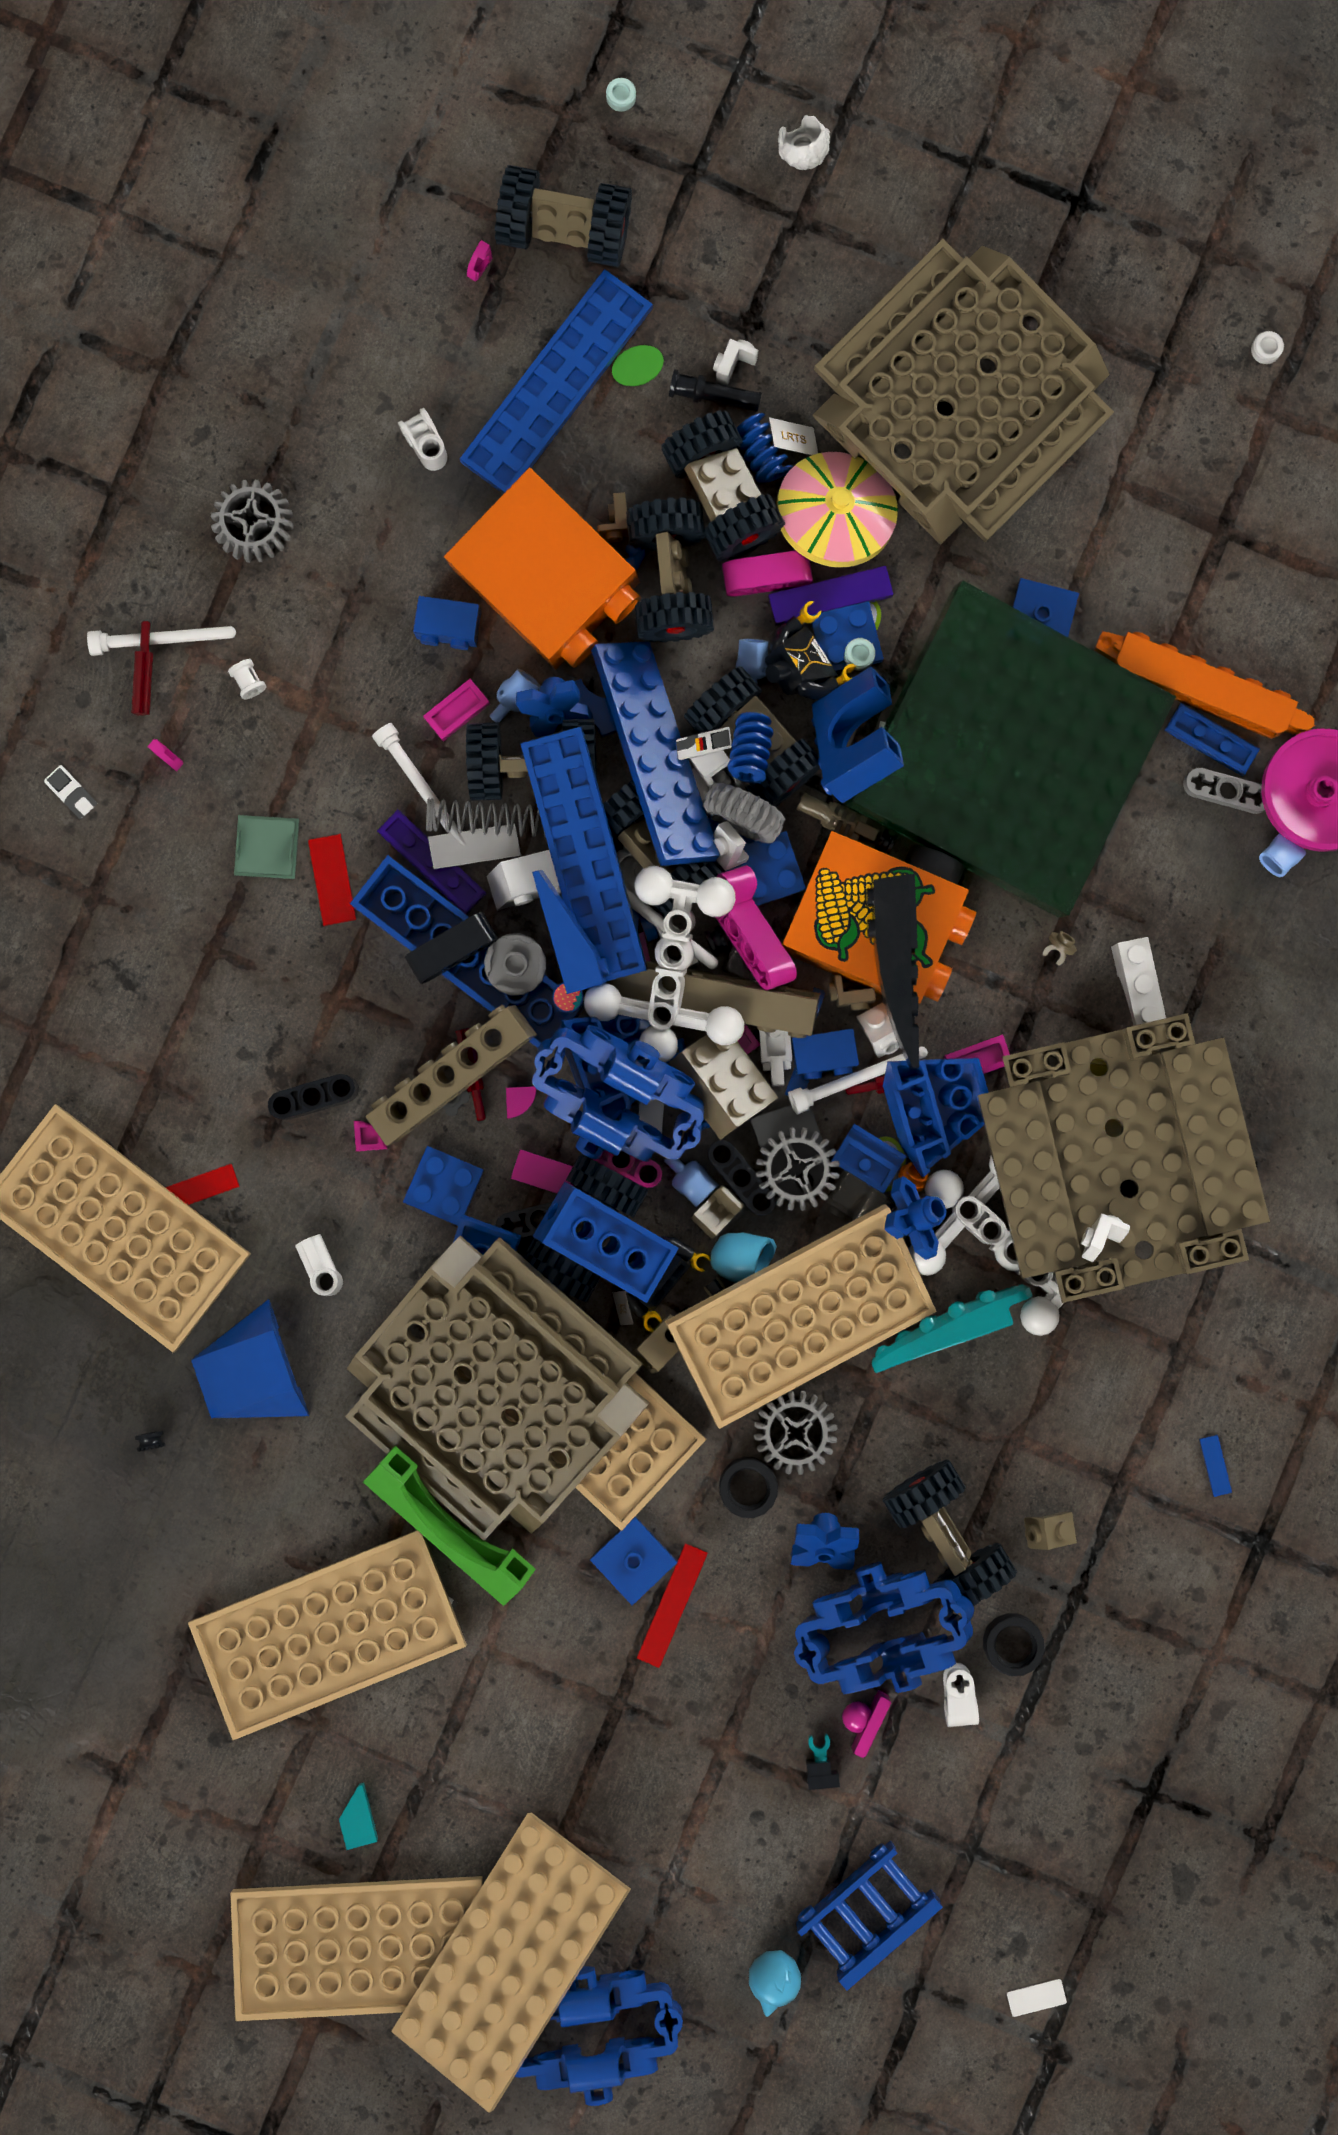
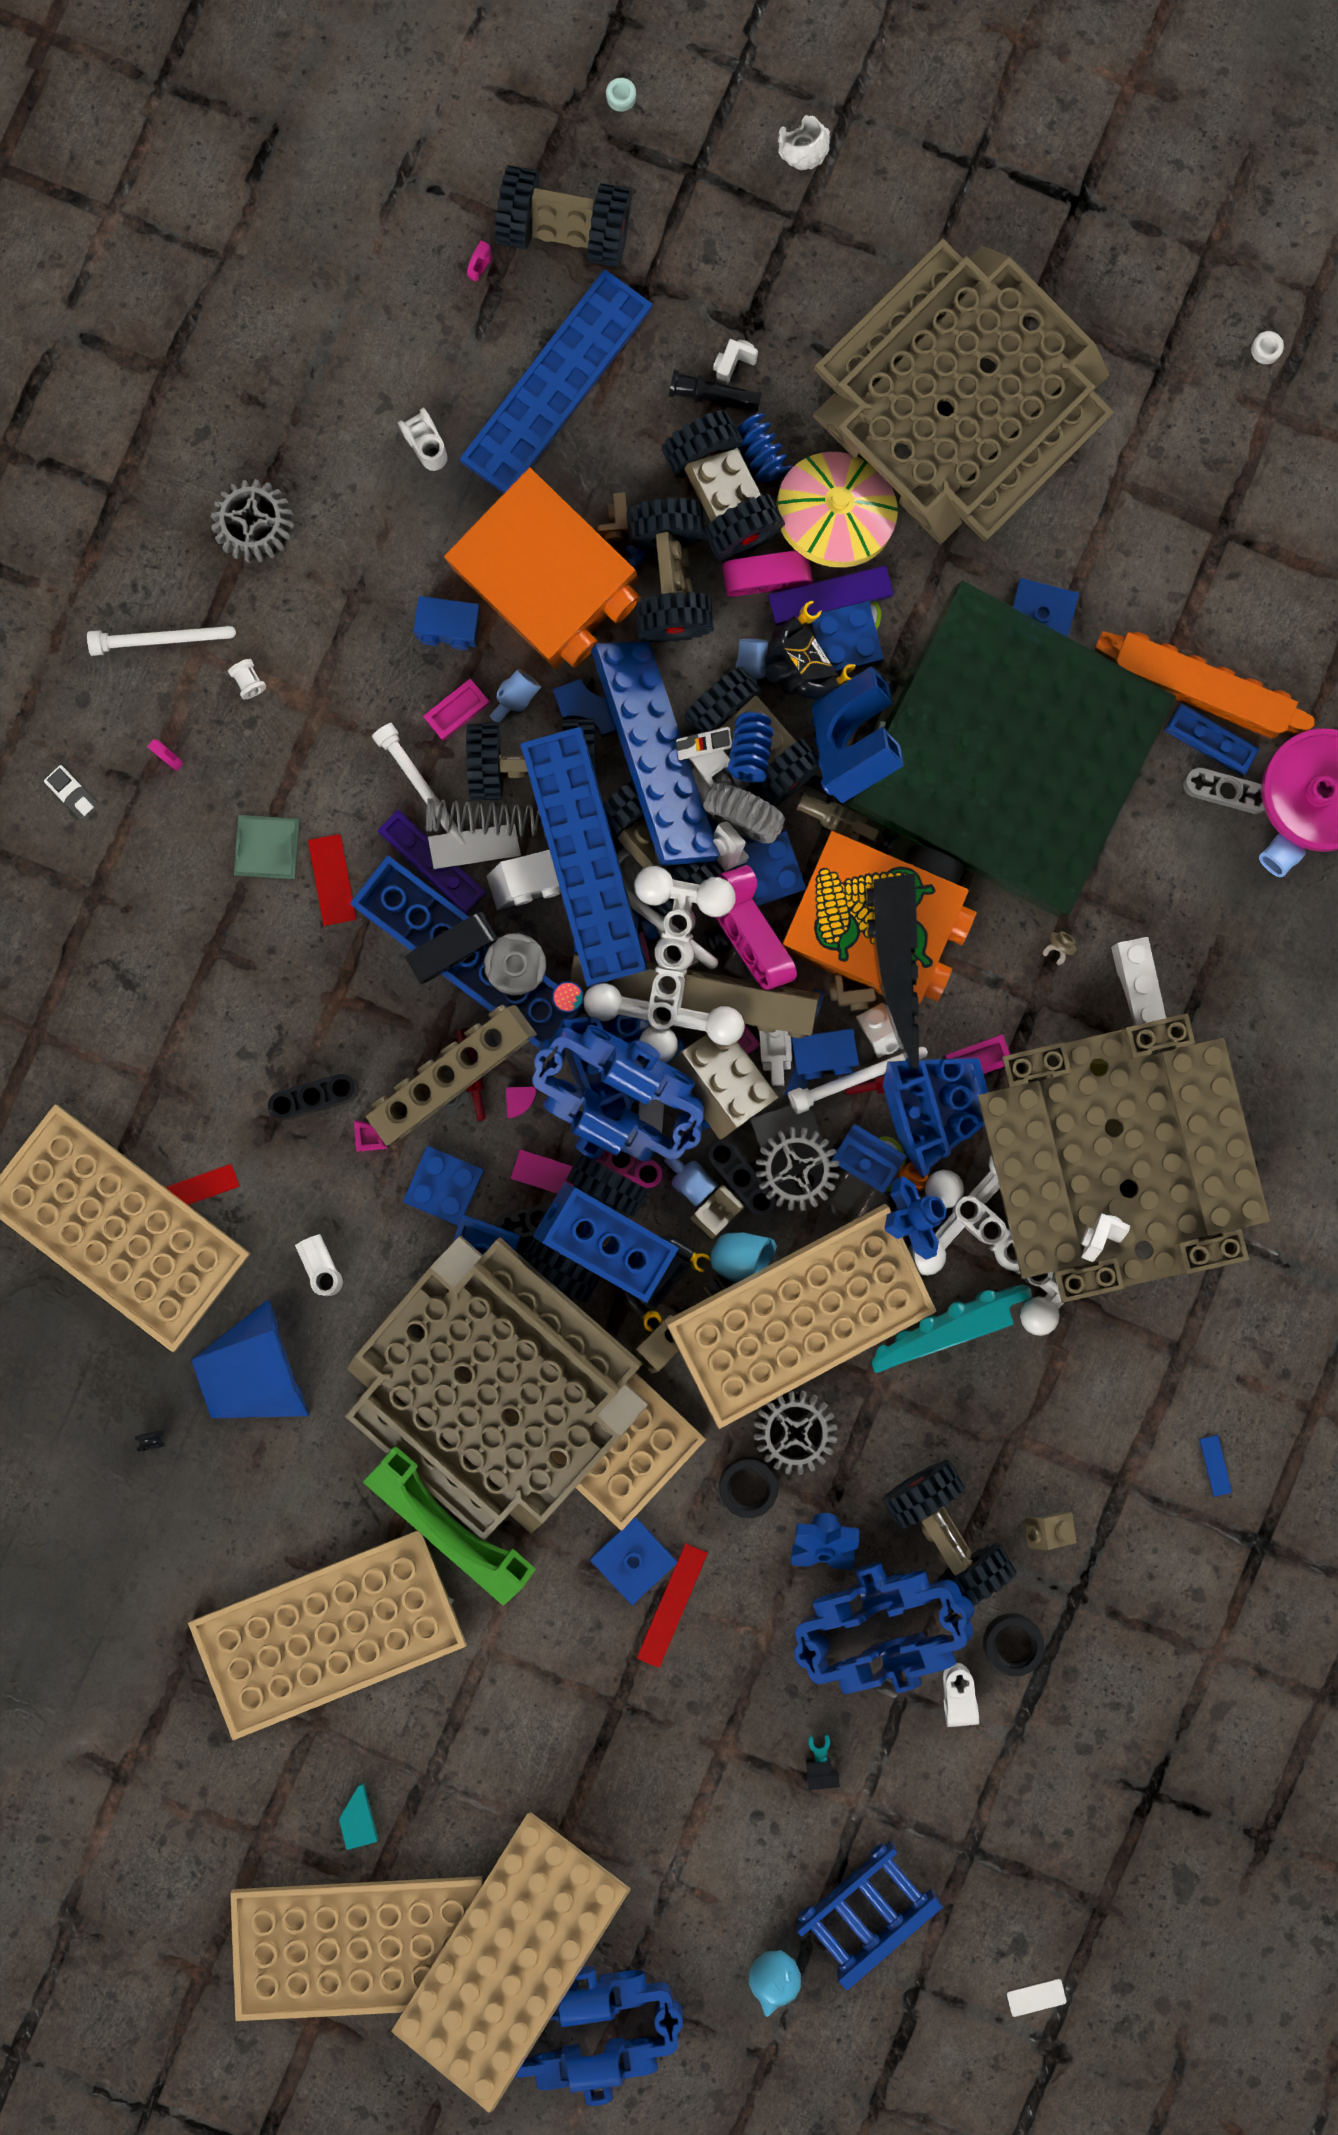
dark red axle [131,621,153,716] -> none
blue plant [516,677,593,737] -> none
blue slope [532,870,610,994] -> none
bright green sticker [612,345,664,386] -> none
sticker [612,1291,633,1325] -> none
white sticker [769,417,818,455] -> none
dark pink tile [842,1690,891,1758] -> none
light aqua tile [844,638,875,671] -> none

